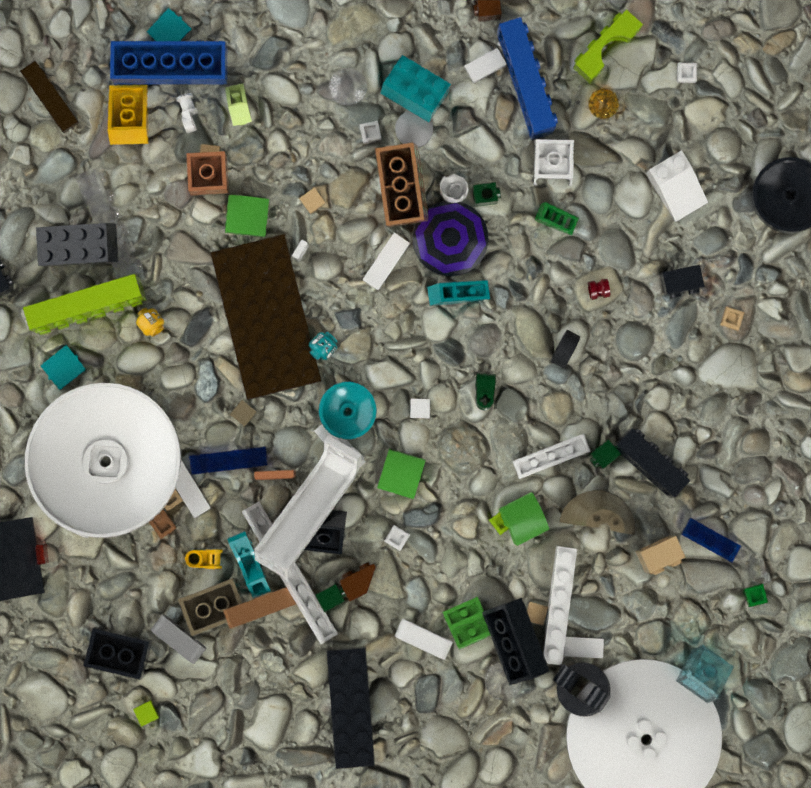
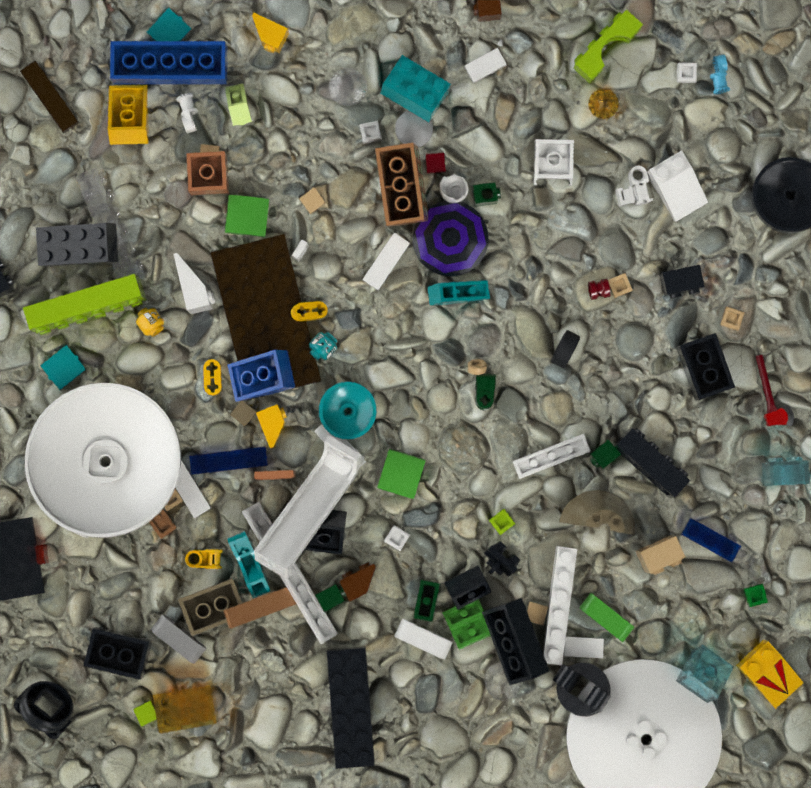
white tile [410,399,430,419] -> none
blue brick [497,17,558,141] -> none
bright green slope [499,492,549,546] -> none
green slope [535,202,579,235] -> none
none -> black piece [14,681,74,740]
none -> clear yellow piece [153,683,219,736]
none -> white slope [174,253,216,314]
none -> yellow beam [203,359,222,396]
none -> blue slope [227,350,295,402]
none -> yellow slope [252,13,289,53]
none -> yellow slope [256,404,287,449]
none -> yellow beam [291,301,328,321]
none -> dark green brick [413,579,440,622]
none -> dark red tile [426,153,446,174]
none -> black brick [444,565,492,610]
none -> tan tile [468,359,487,375]
none -> black hips [483,541,520,577]
none -> bright green beam [579,593,635,642]
none -> tan plate [608,273,633,299]
none -> white piece [615,166,653,207]
none -> black brick [676,333,735,401]
none -> medium azure connector [710,54,730,95]
none -> yellow slope [735,639,804,709]
none -> piece [755,355,794,426]
none -> clear light blue brick [762,457,810,486]

